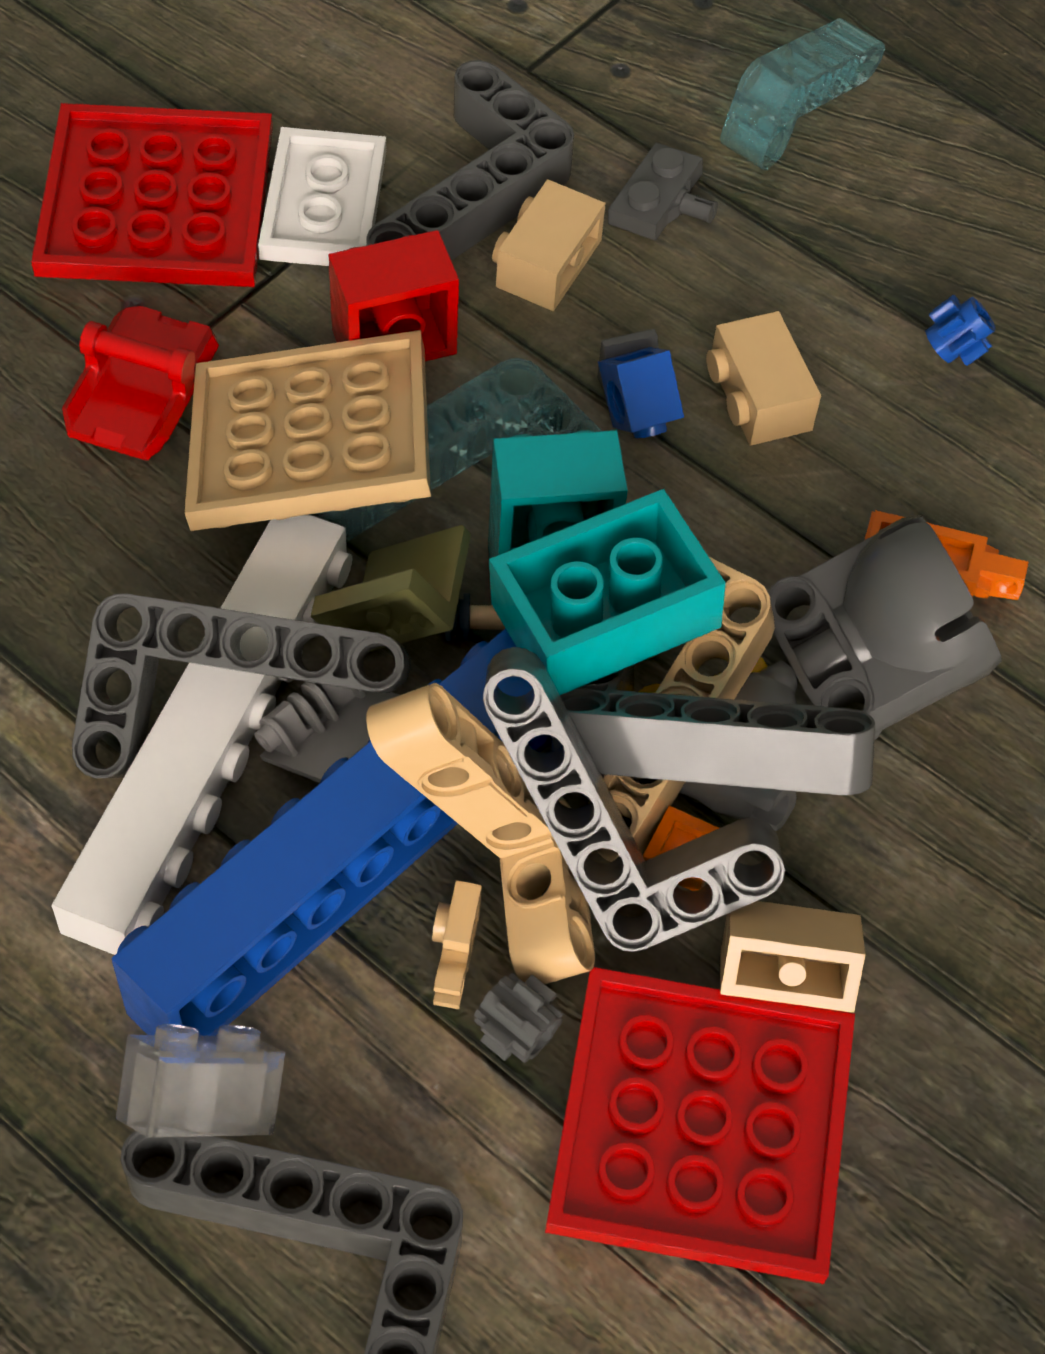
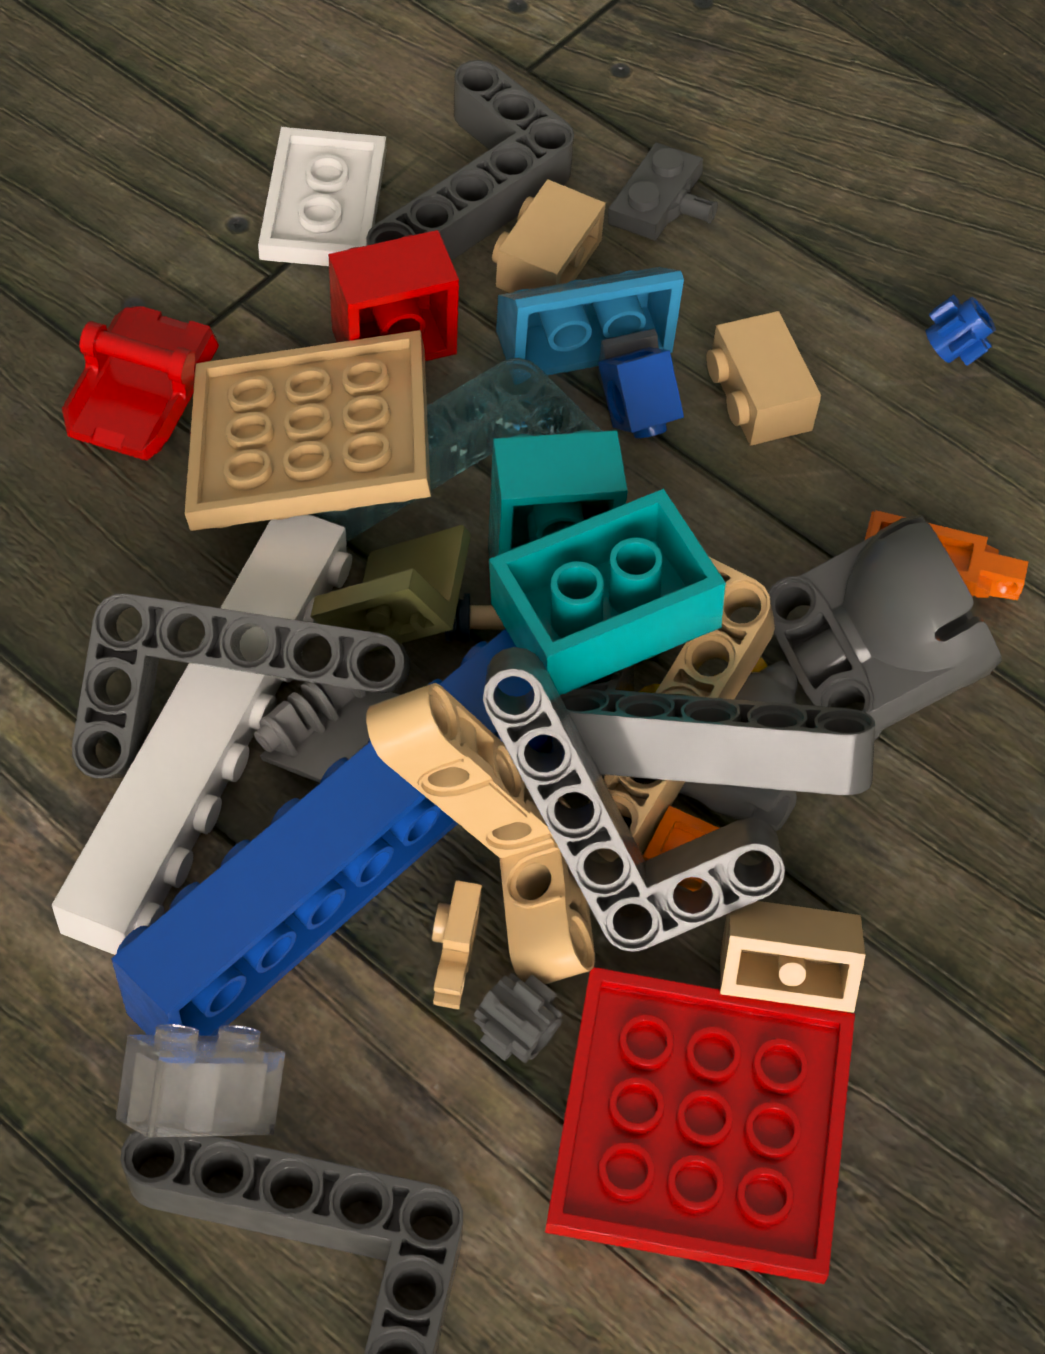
red plate [31,103,273,287] -> none
clear light blue beam [720,18,885,171] -> none
none -> dark azure slope [496,267,684,382]

